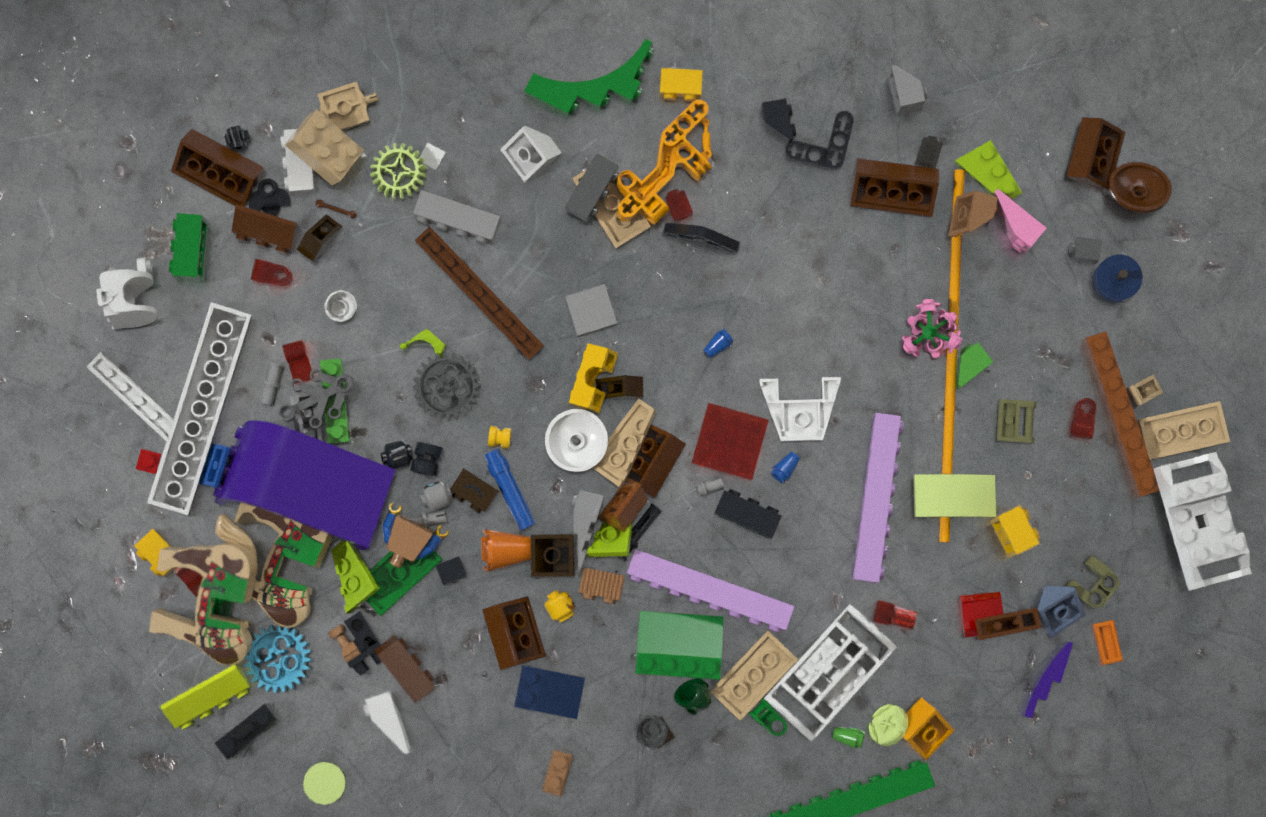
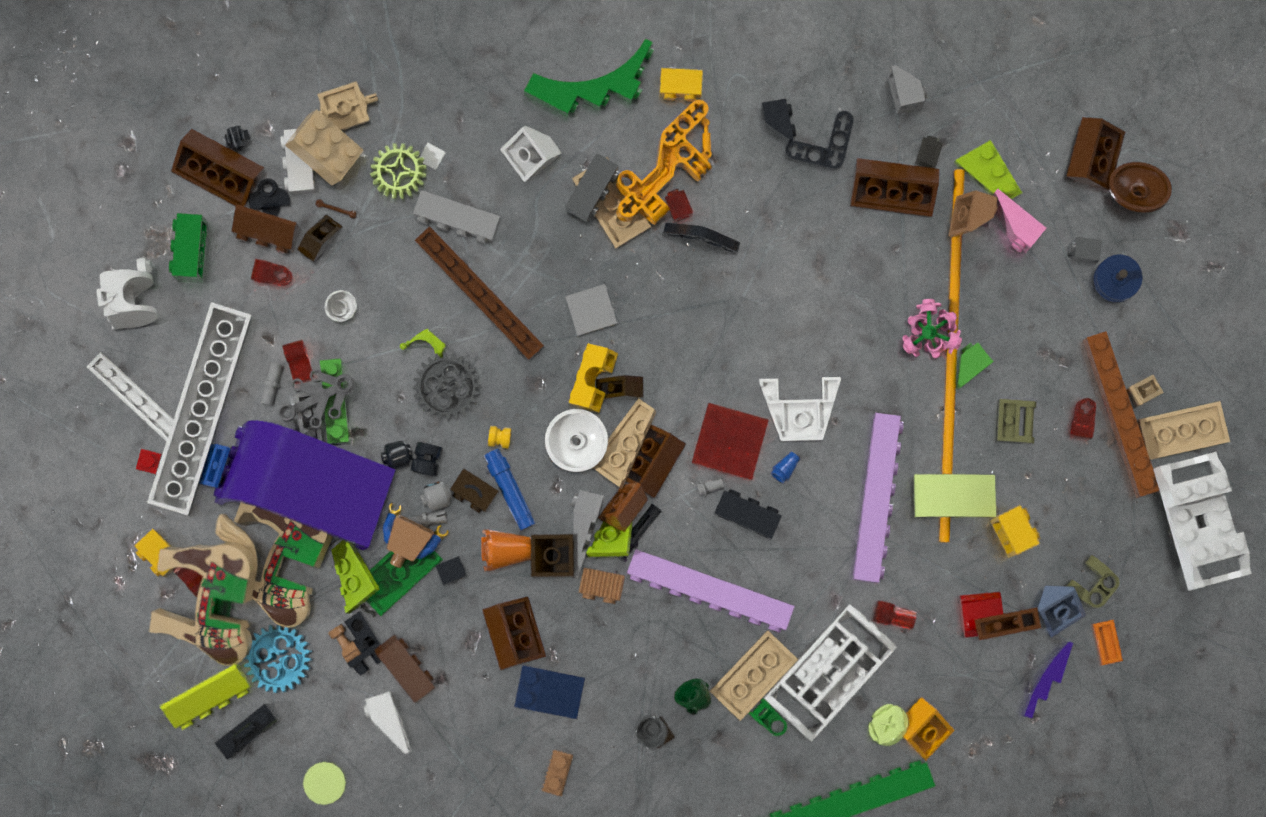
yellow head [544,589,576,622] -> none
green slope [635,611,724,680] -> none
blue cone [703,328,735,359] -> none
bright green cone [833,727,865,749] -> none

